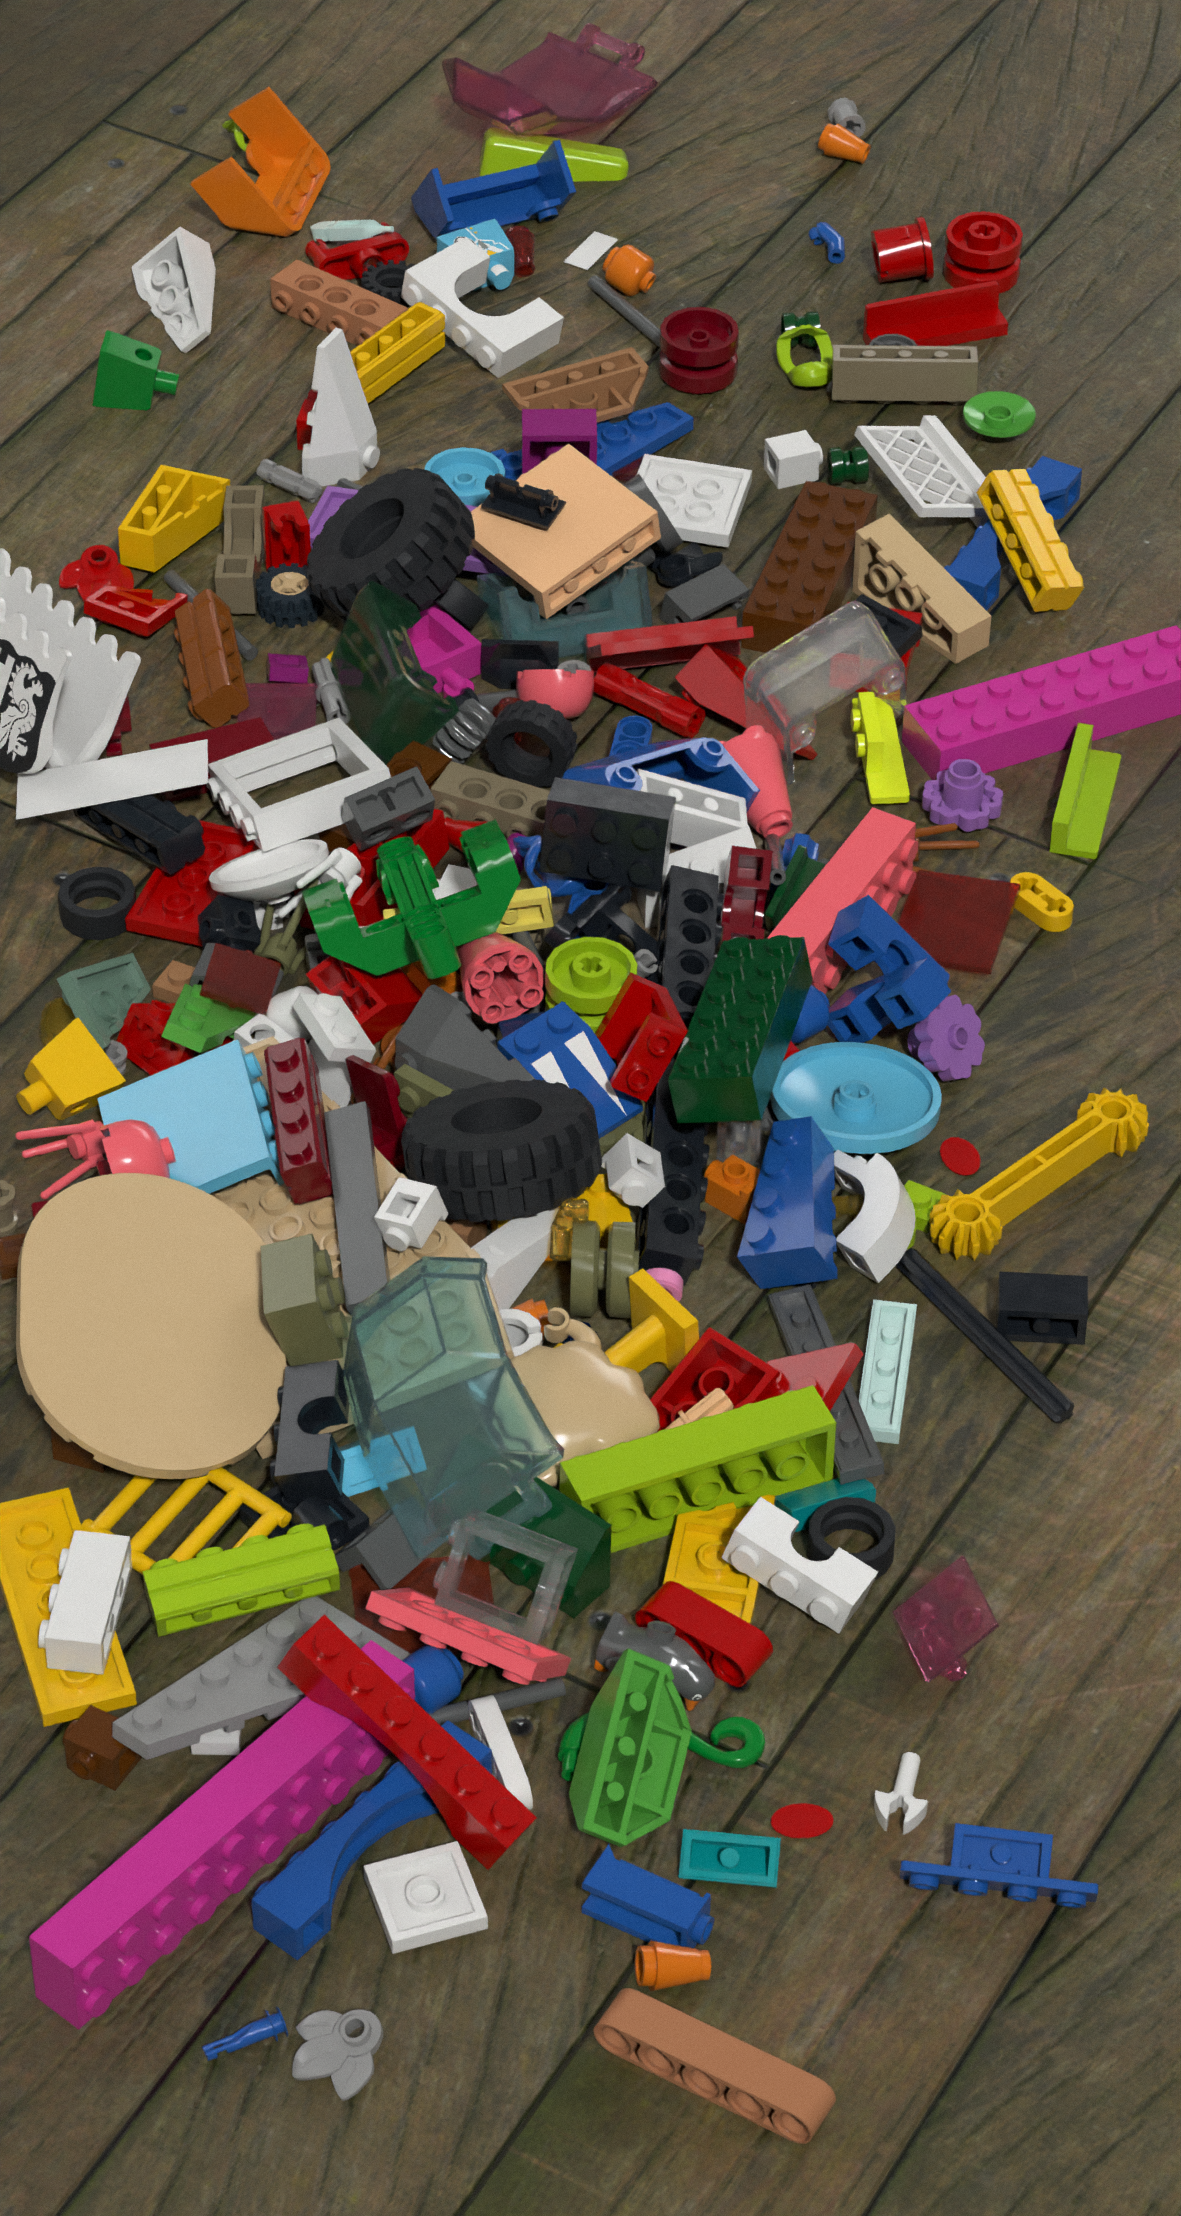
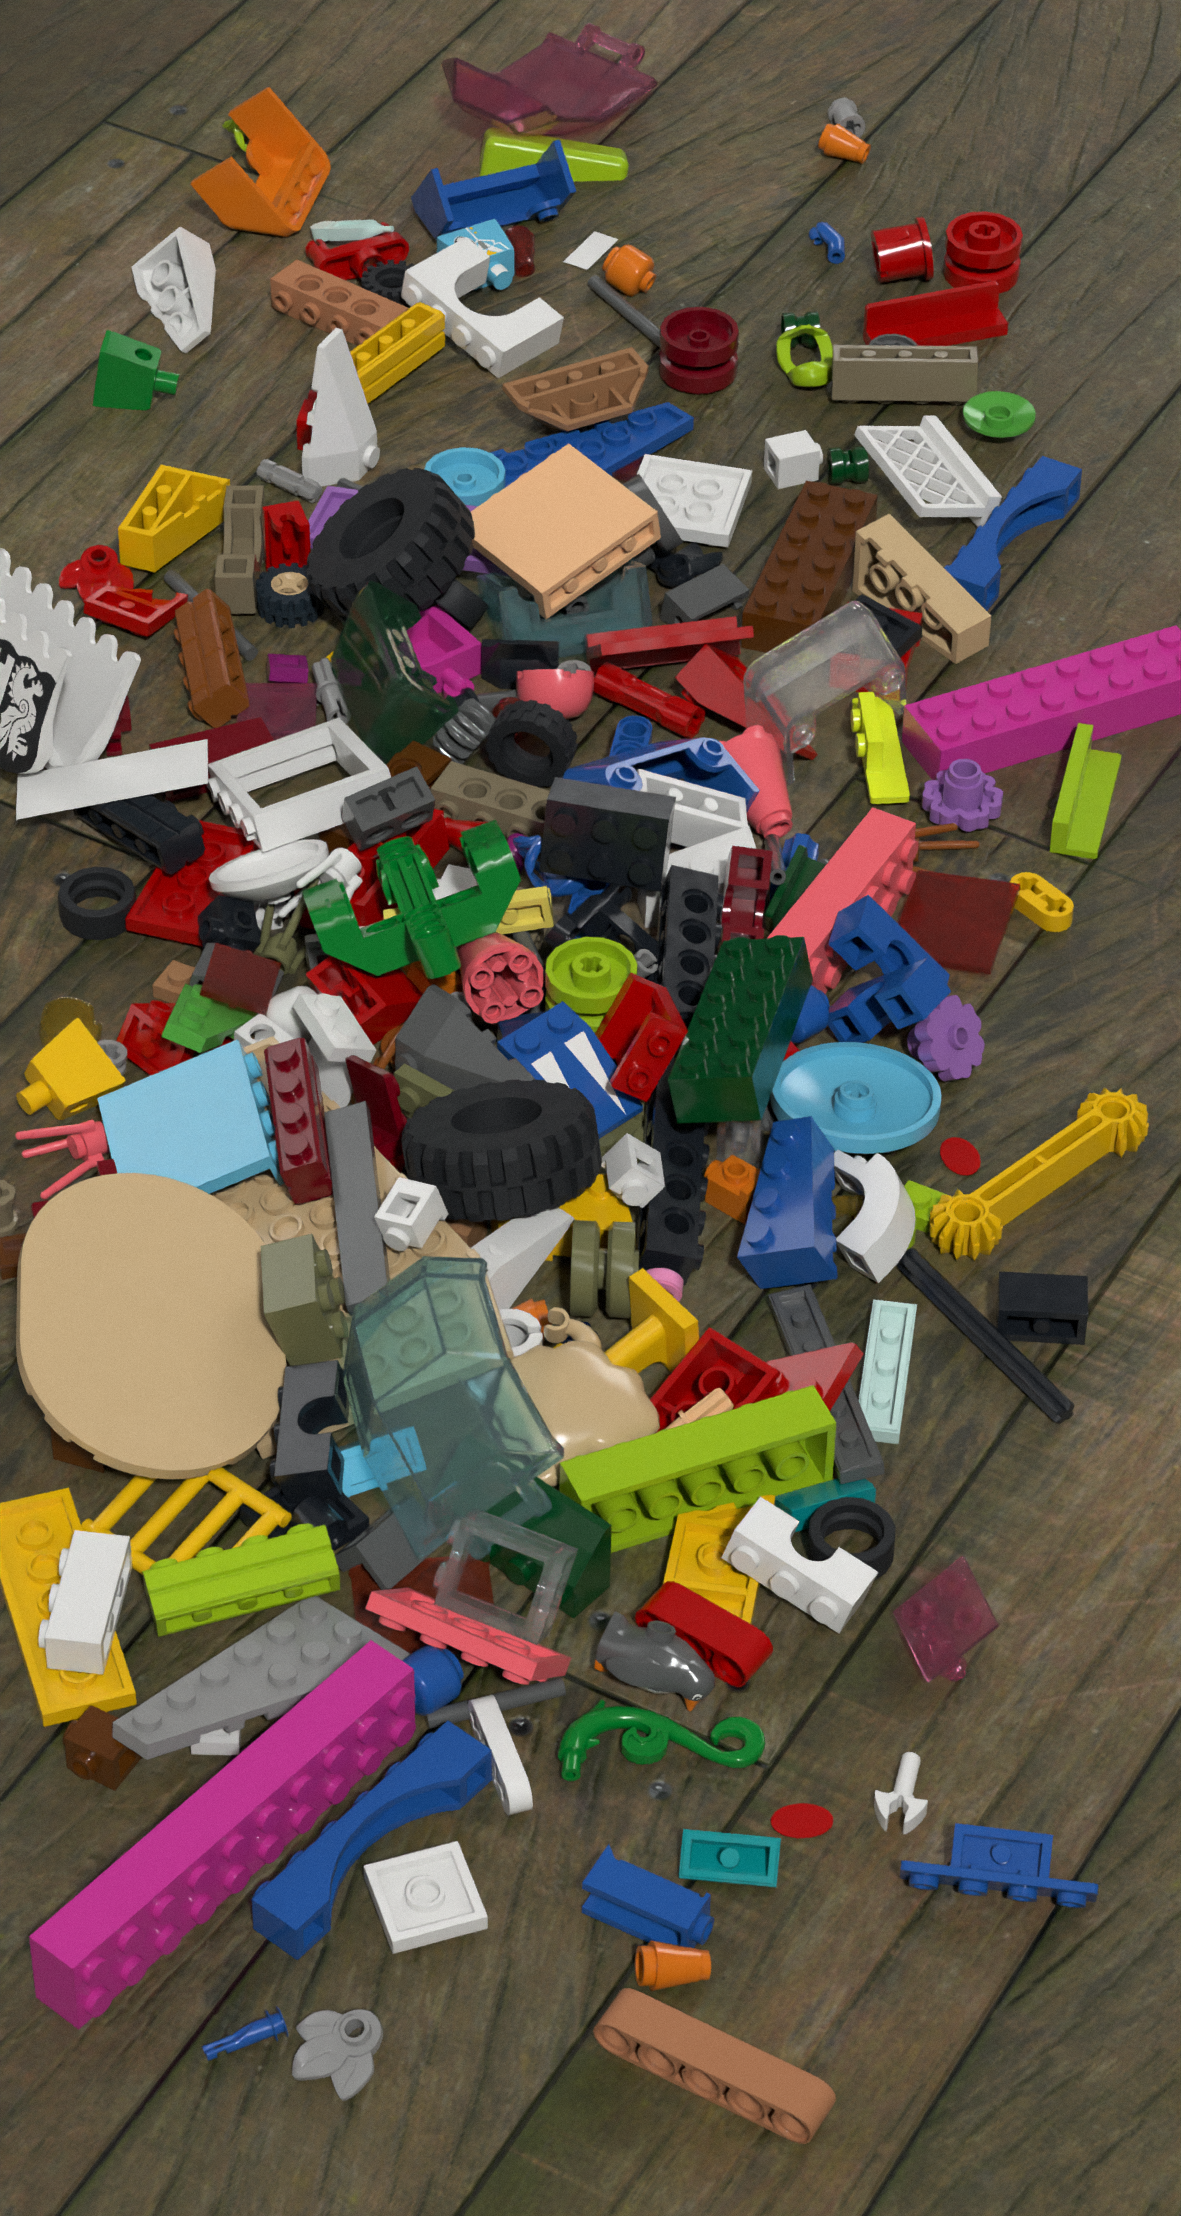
sand green wing [57,953,151,1049] -> none
coral cylinder [100,1119,176,1178] -> none
red arch [277,1614,537,1870] -> none
black hinge [481,473,566,530] -> none
magenta brick [522,409,597,474] -> none
clear yellow arm [549,1196,589,1261] -> none
bright green wedge [569,1648,692,1847] -> none
yellow brick [977,469,1084,612] -> none

